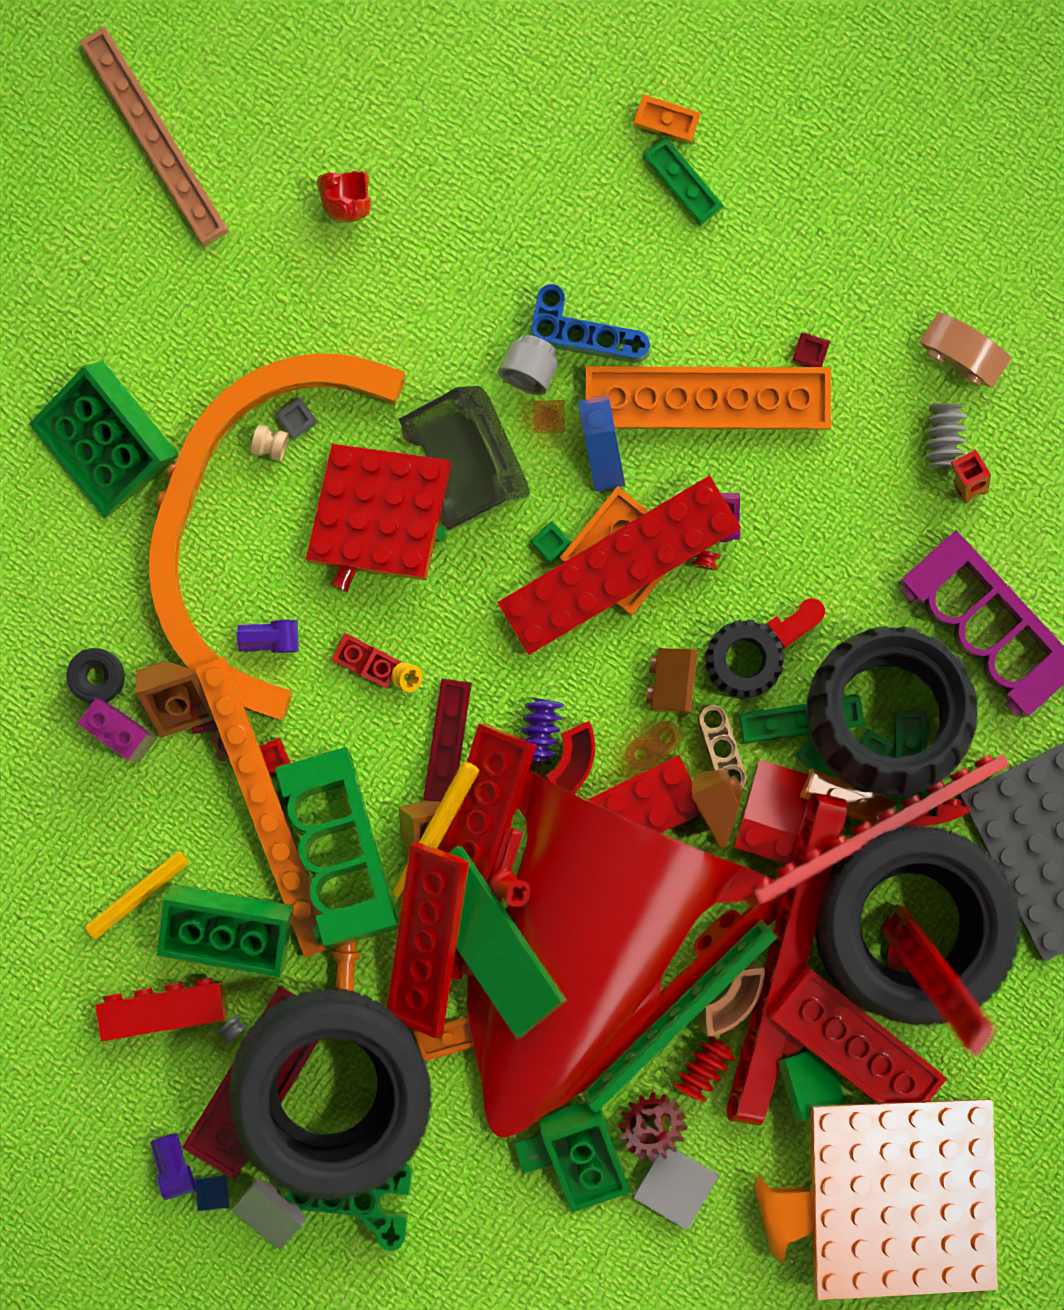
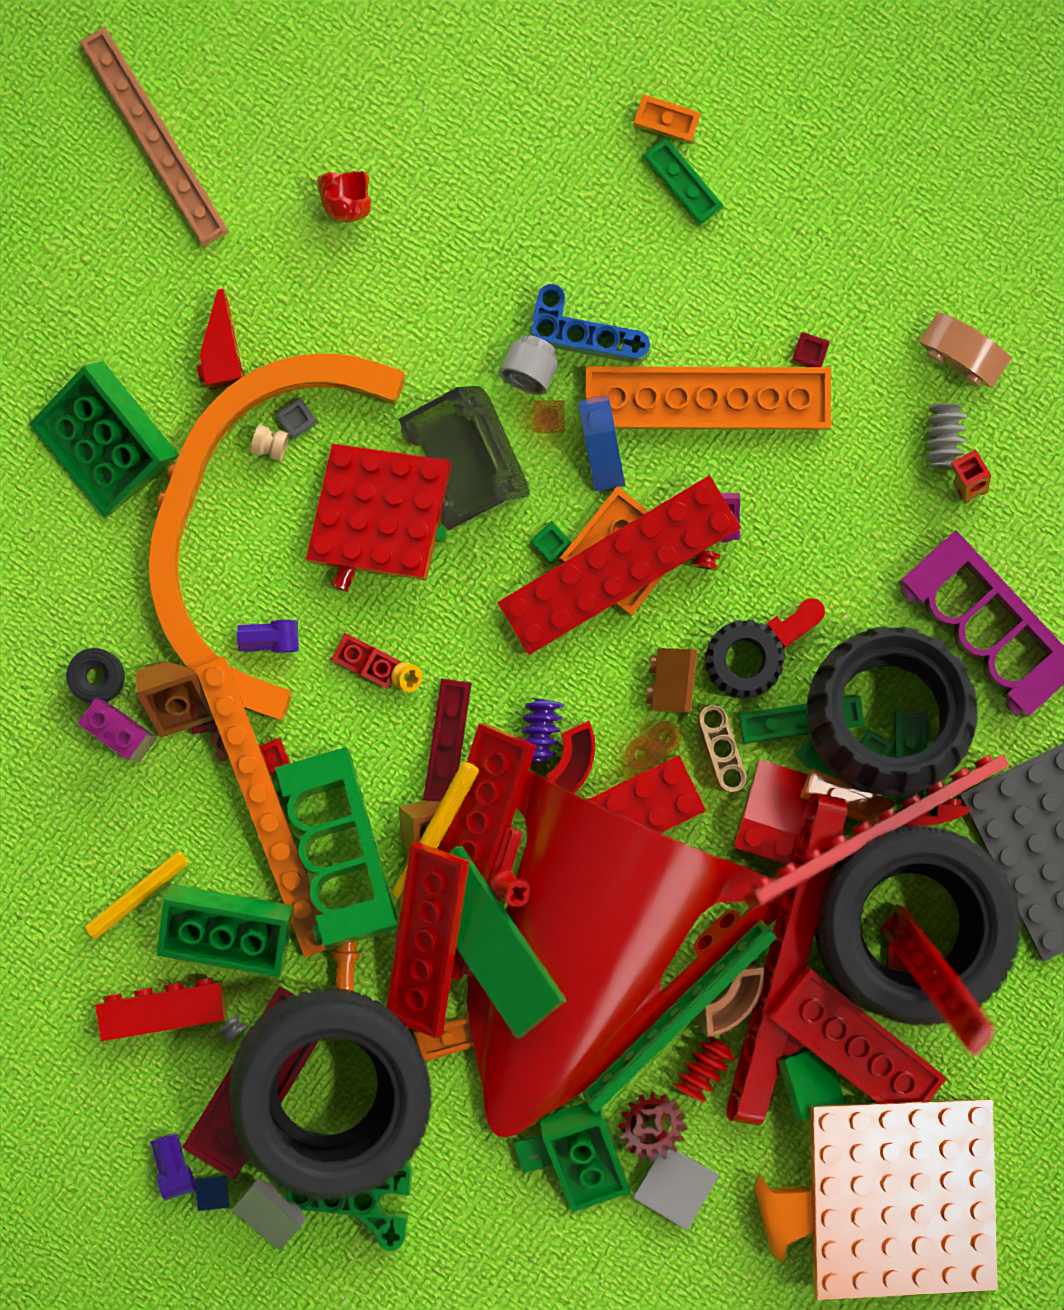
dark orange slope [692,769,743,848] -> none
none -> red slope [196,288,244,390]

